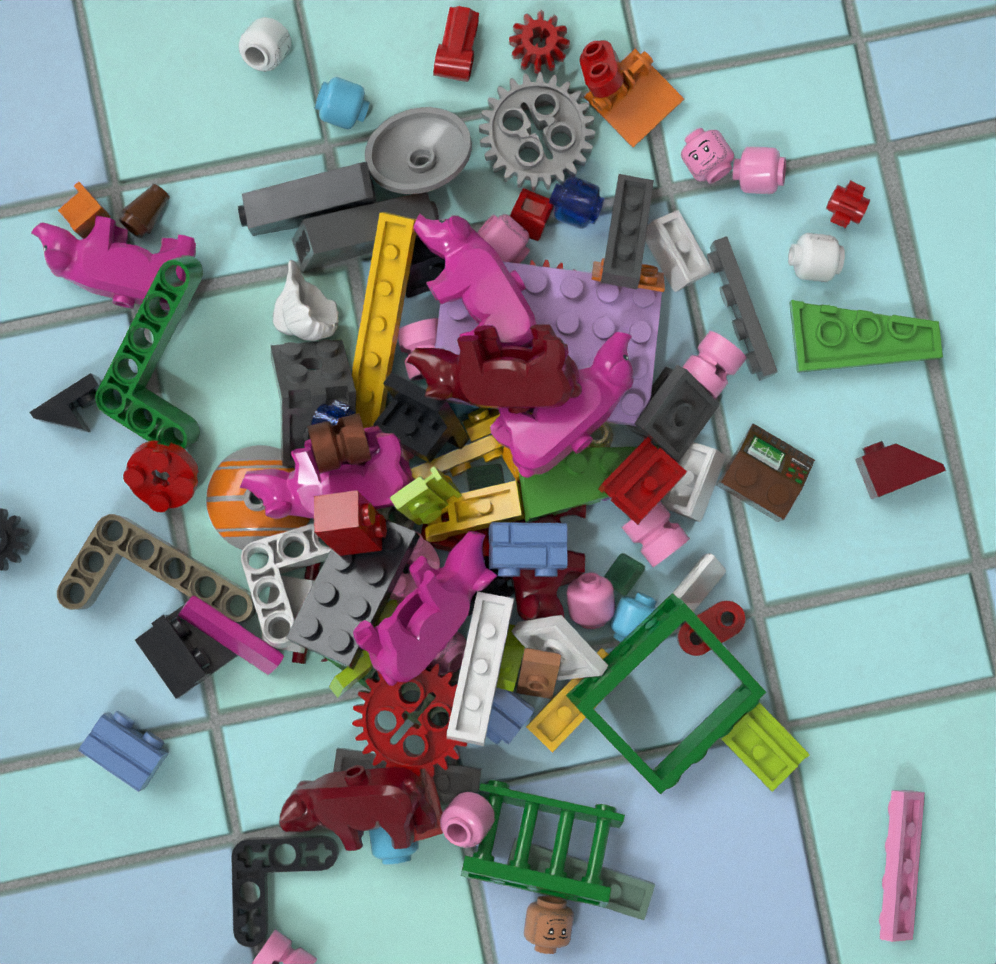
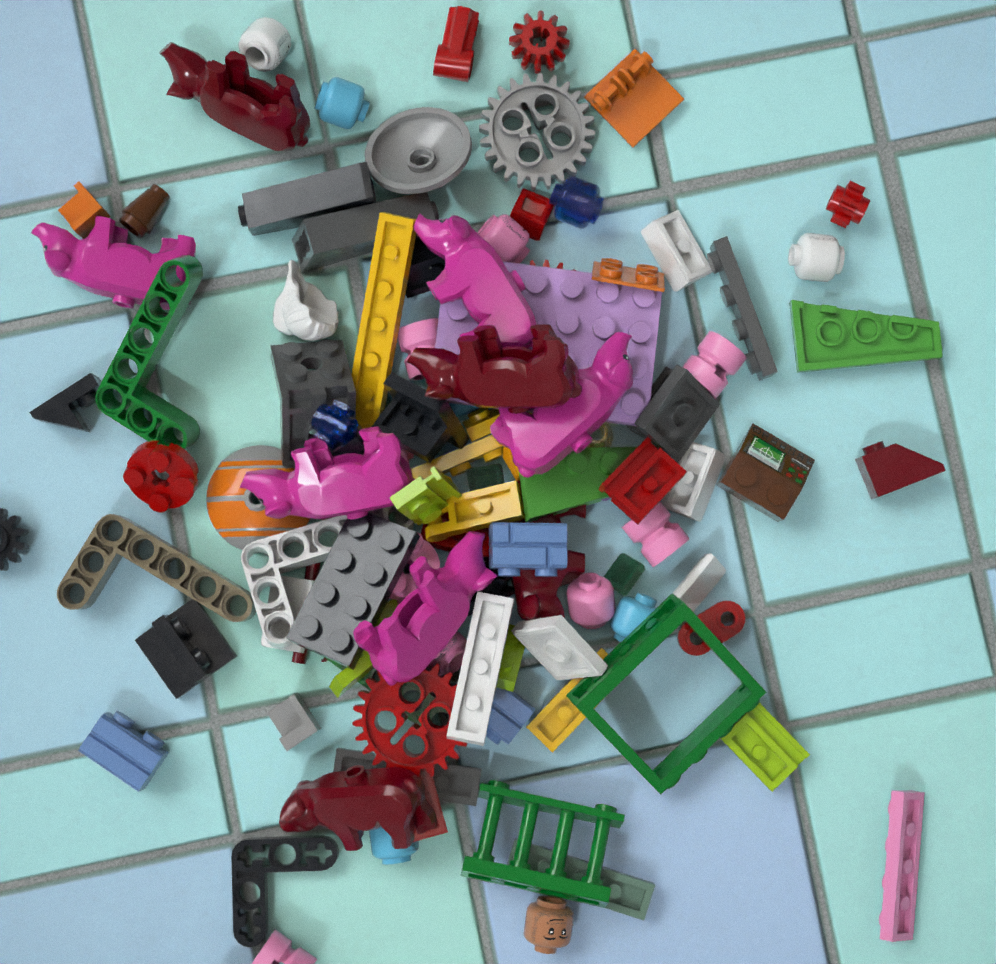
dark pink tile [178,595,284,675] -> none
copper wheel [307,413,372,474] -> none
red piece [314,490,387,556] -> none
bright pink head [440,792,495,848] -> none
nougat plate [516,648,561,699] -> none
red plate [579,40,624,98] -> none
dark grey plate [601,174,654,289] -> none
bright pink head [681,128,734,184] -> none
bright pink head [733,147,786,194] -> none
none -> dark red animal [159,42,310,152]
none -> light grey panel [268,692,321,751]

